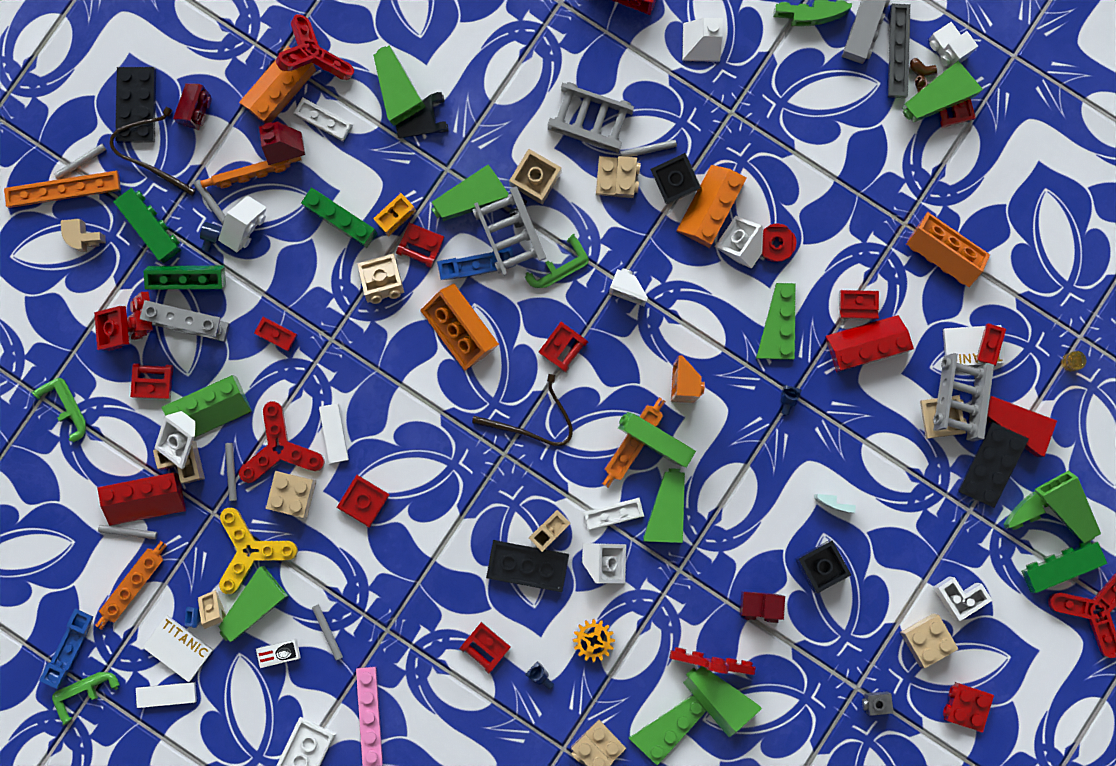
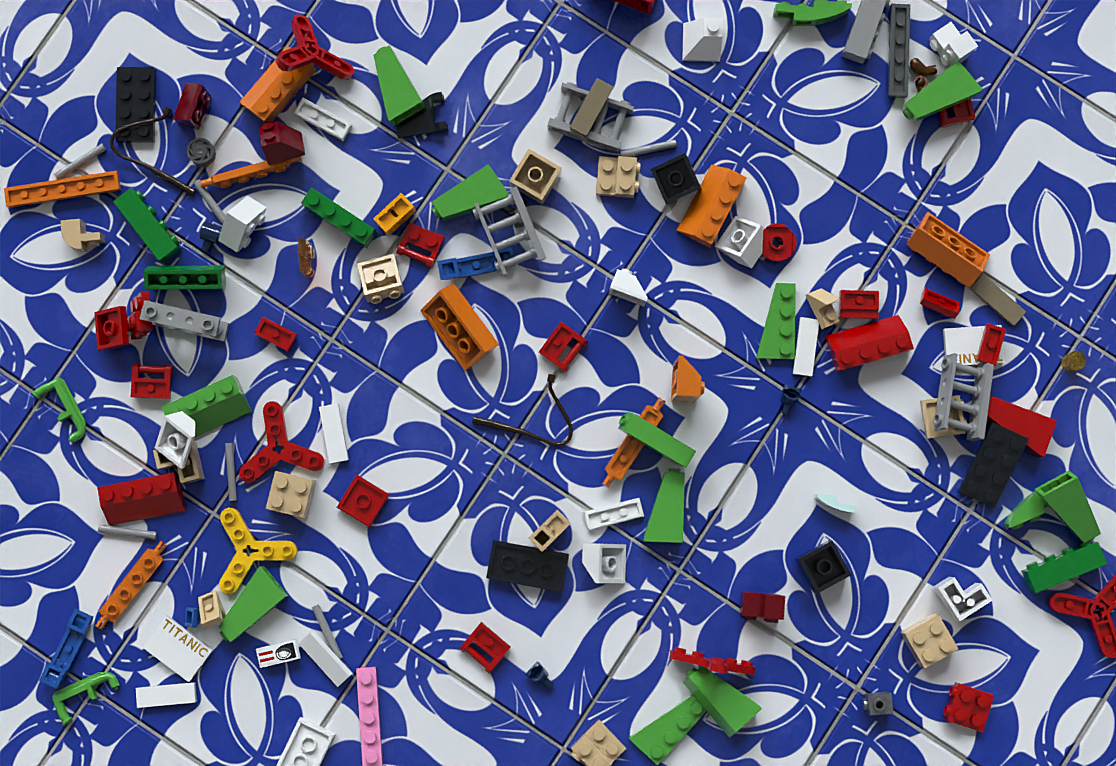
bright green piece [525,234,589,288] -> none
light orange gear [573,619,615,662] -> none
none -> dark grey wheel [187,138,216,167]
none -> clear orange plate [298,238,315,278]
none -> white tile [299,630,352,687]
none -> dark tan tile [570,78,614,137]
none -> white tile [792,317,819,377]
none -> tan slope [806,288,840,329]
none -> red plate [920,288,960,319]
none -> dark tan tile [969,274,1026,326]

